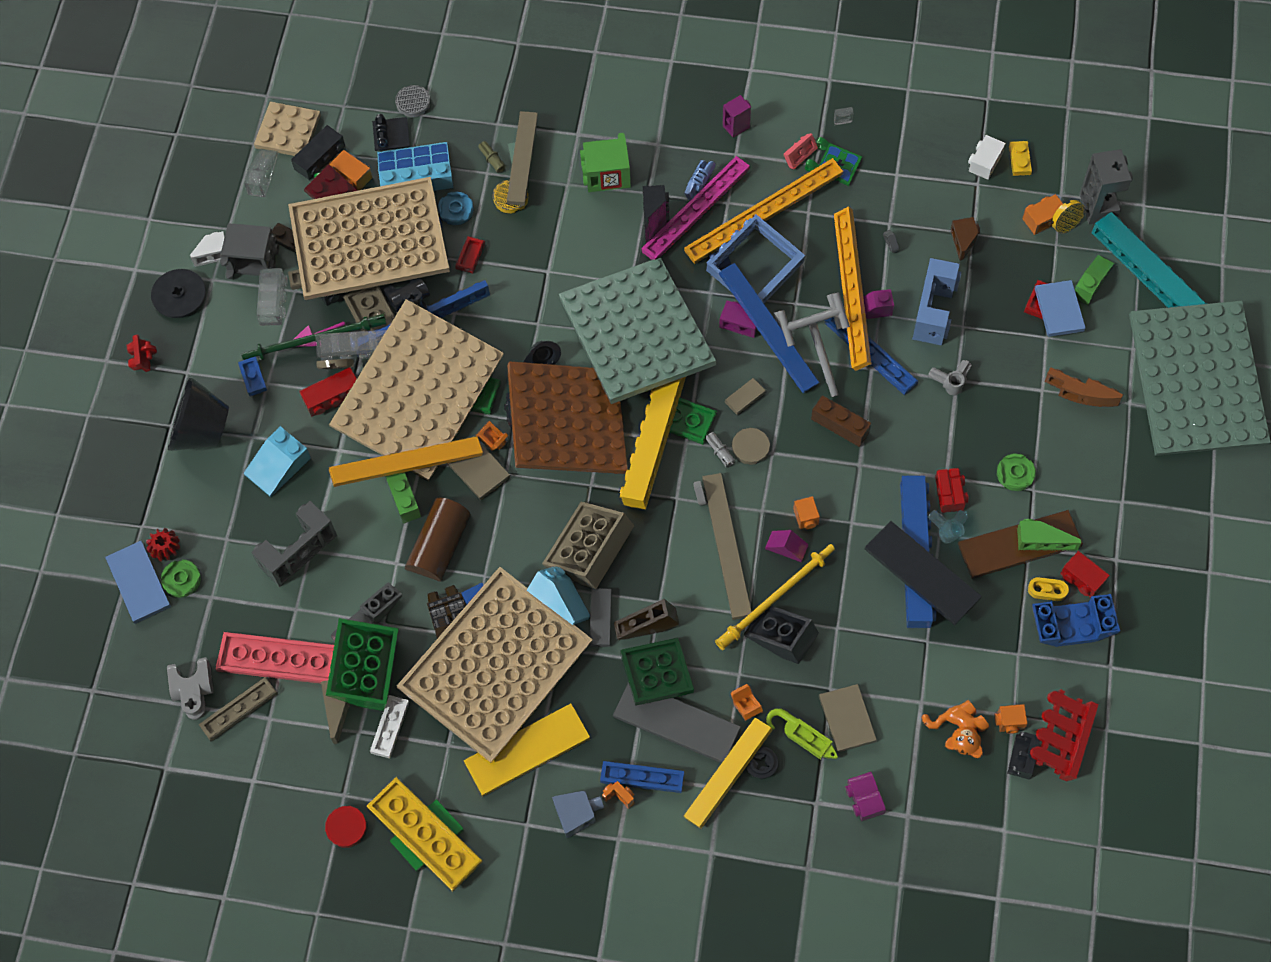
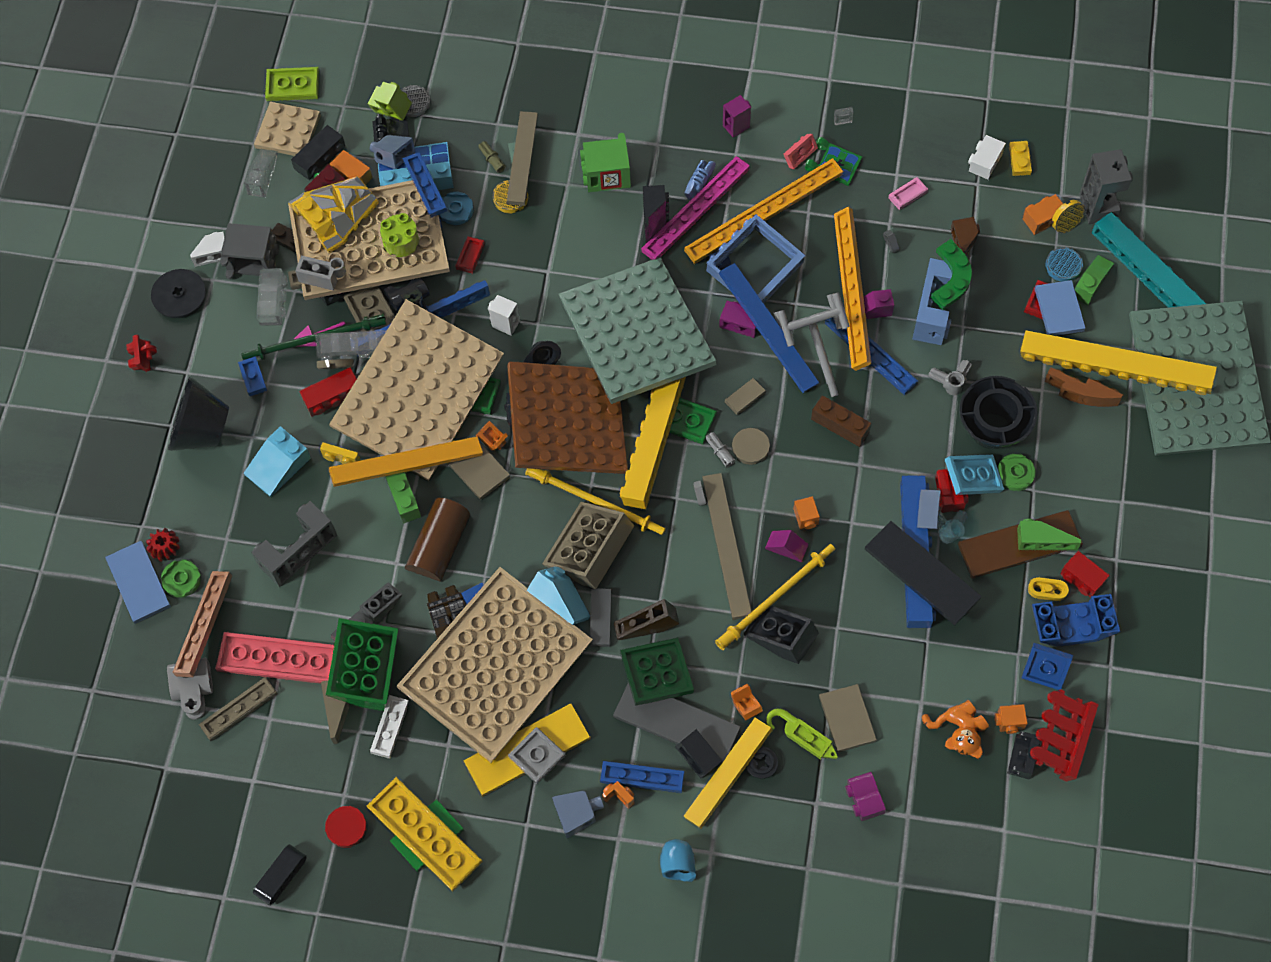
none -> nougat plate [173,571,232,677]
none -> black beam [253,844,307,906]
none -> lime tile [265,67,319,101]
none -> wedge [288,176,379,254]
none -> light grey hinge [295,255,346,291]
none -> yellow plate [320,442,361,464]
none -> lime brick [368,82,412,121]
none -> sand blue torso [370,135,415,169]
none -> lime brick [380,213,419,257]
none -> blue plate [403,152,447,218]
none -> white brick [488,295,520,336]
none -> light grey tile [508,727,566,784]
none -> yellow bar [525,468,666,535]
none -> dark azure piece [660,839,696,882]
none -> black hinge [675,729,722,779]
none -> bright pink tile [888,177,928,210]
none -> sand blue slope [917,490,941,529]
none -> green plate [931,239,972,310]
none -> medium azure plate [945,455,1004,495]
none -> black cone [959,376,1037,449]
none -> yellow brick [1020,331,1217,395]
none -> blue tile [1022,643,1073,690]
none -> tile [1045,248,1083,282]

